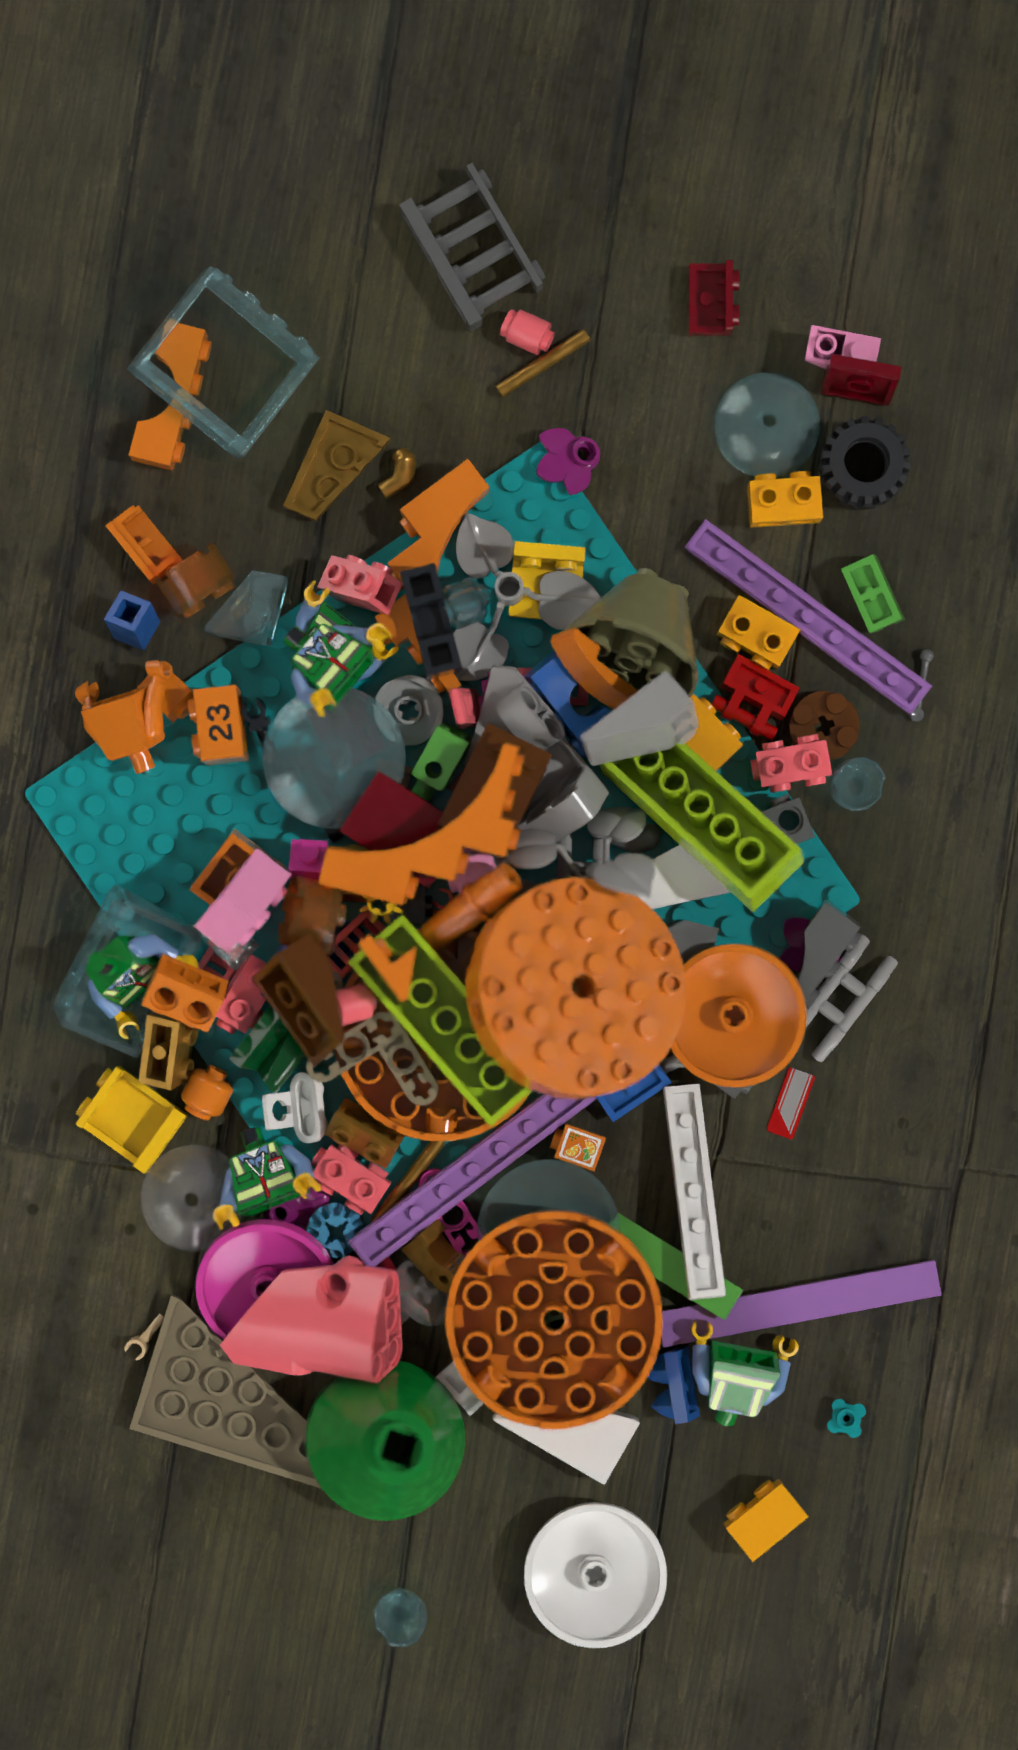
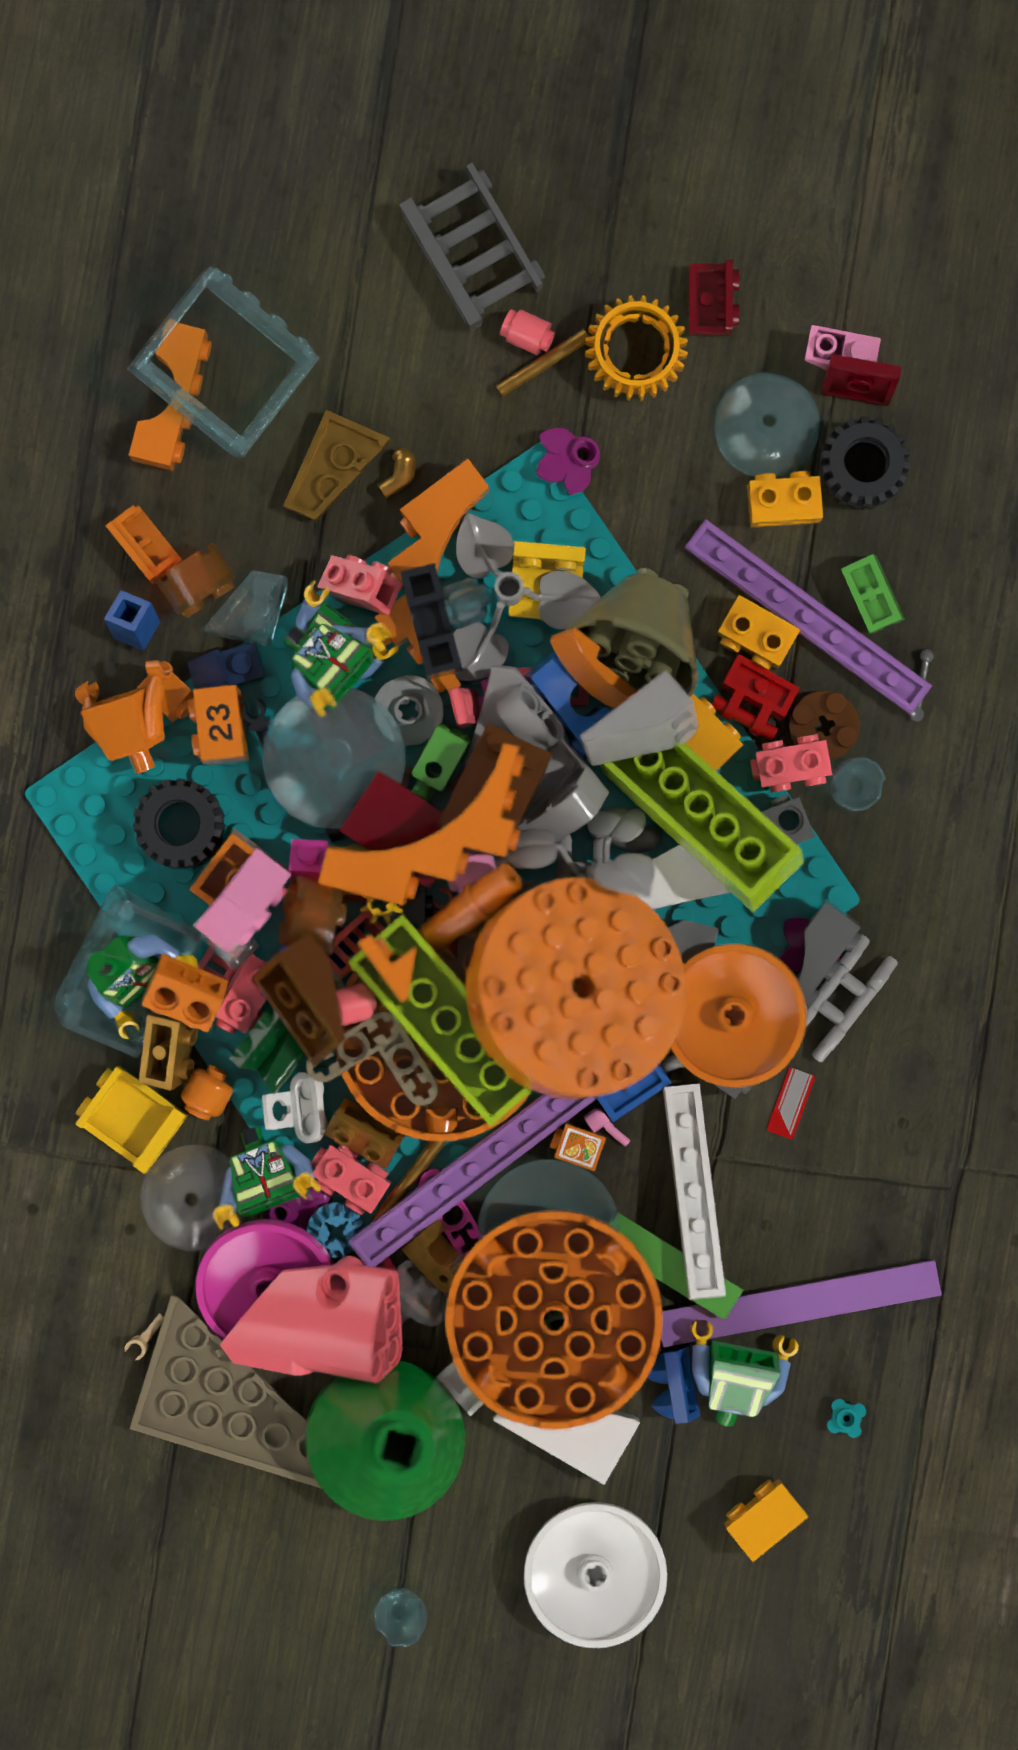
none -> black tyre [133,778,226,869]
none -> dark blue slope [187,642,265,689]
none -> bright pink hand [584,1108,630,1147]
none -> light orange gear [585,295,688,401]

